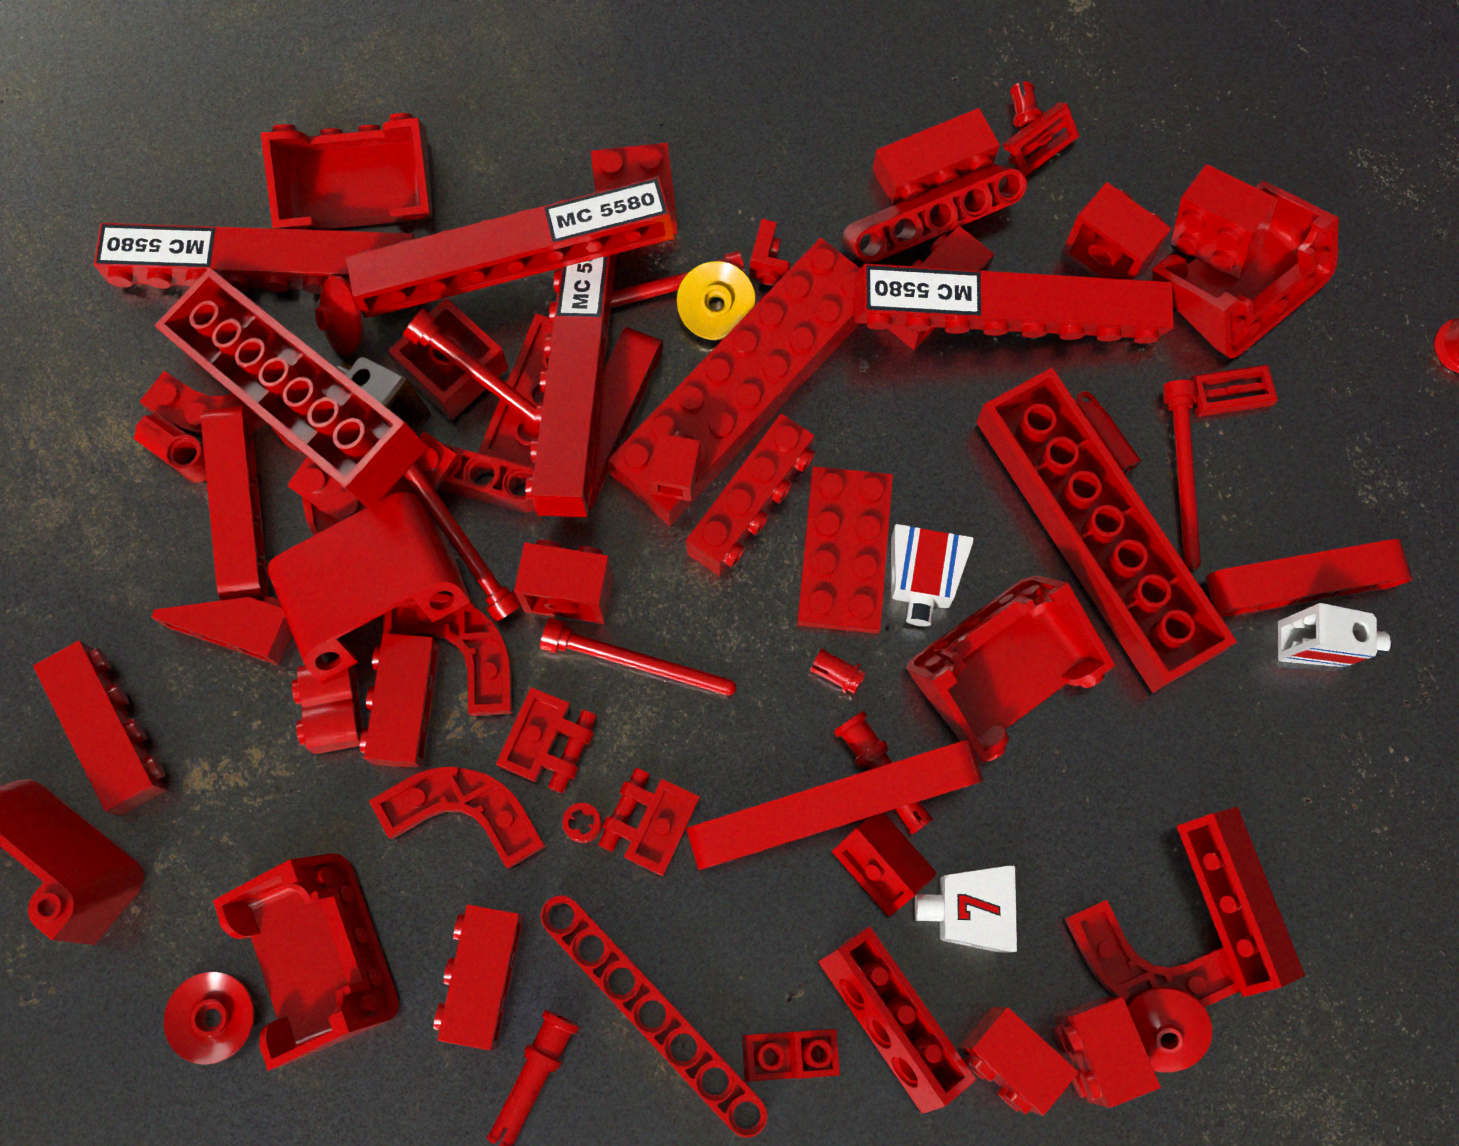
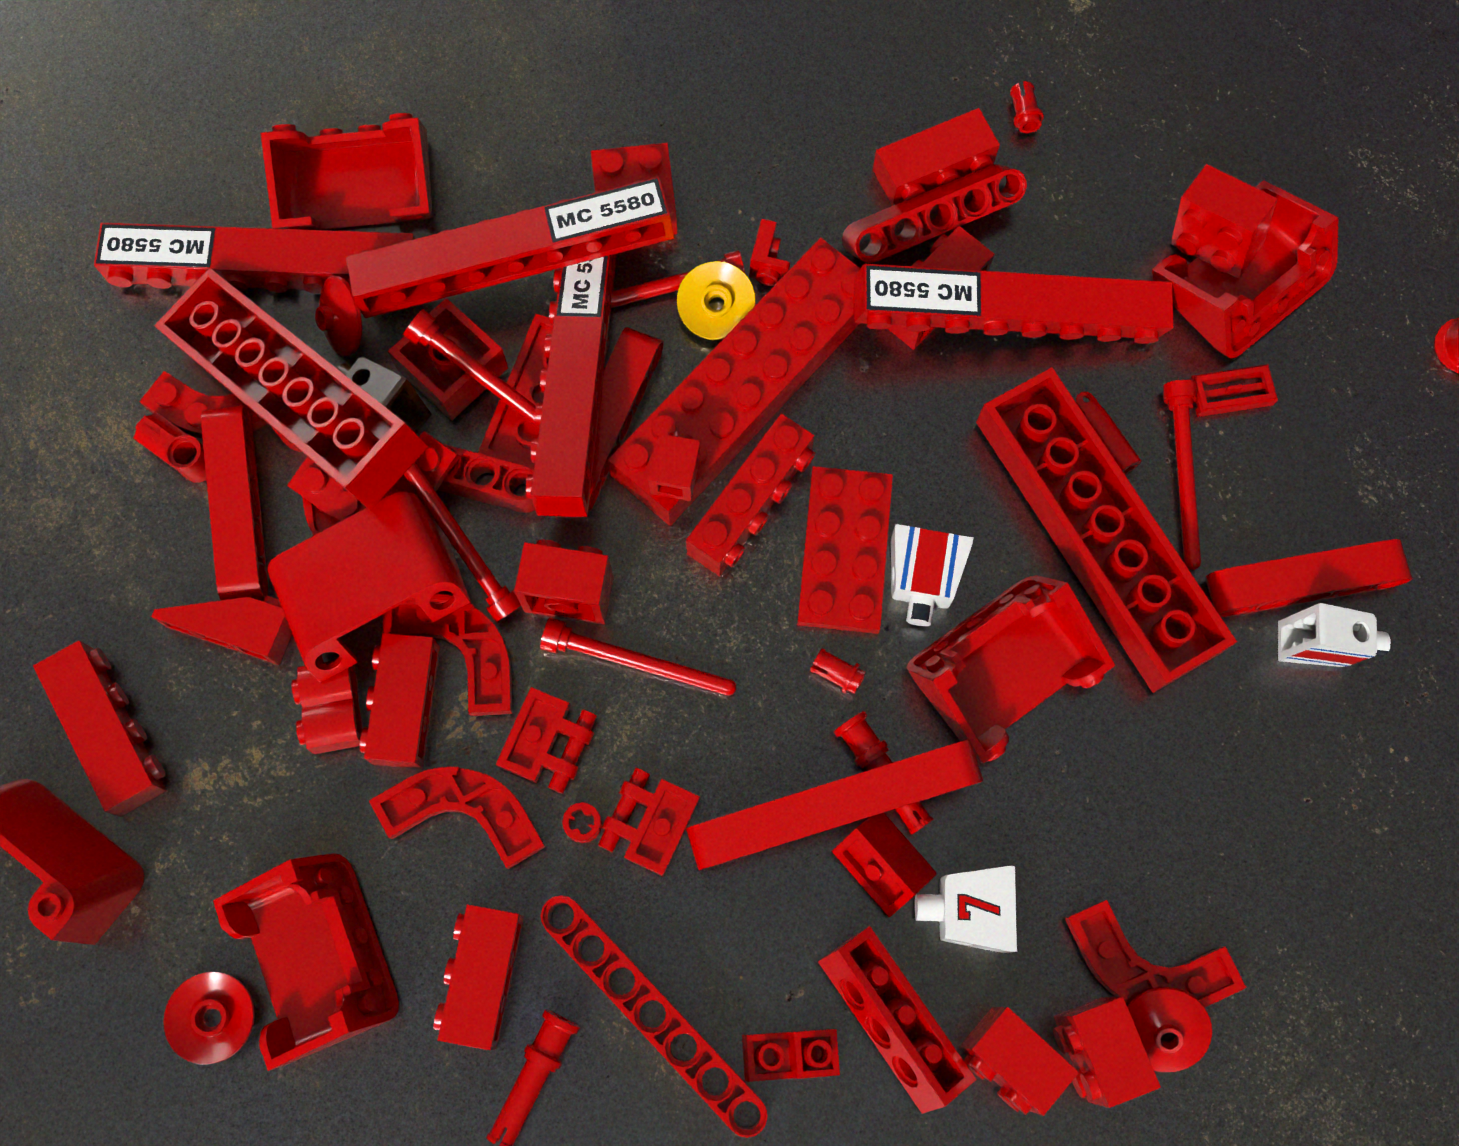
red tile [1003,102,1079,177] -> none
red brick [1062,182,1171,280] -> none
red brick [1177,806,1305,997] -> none

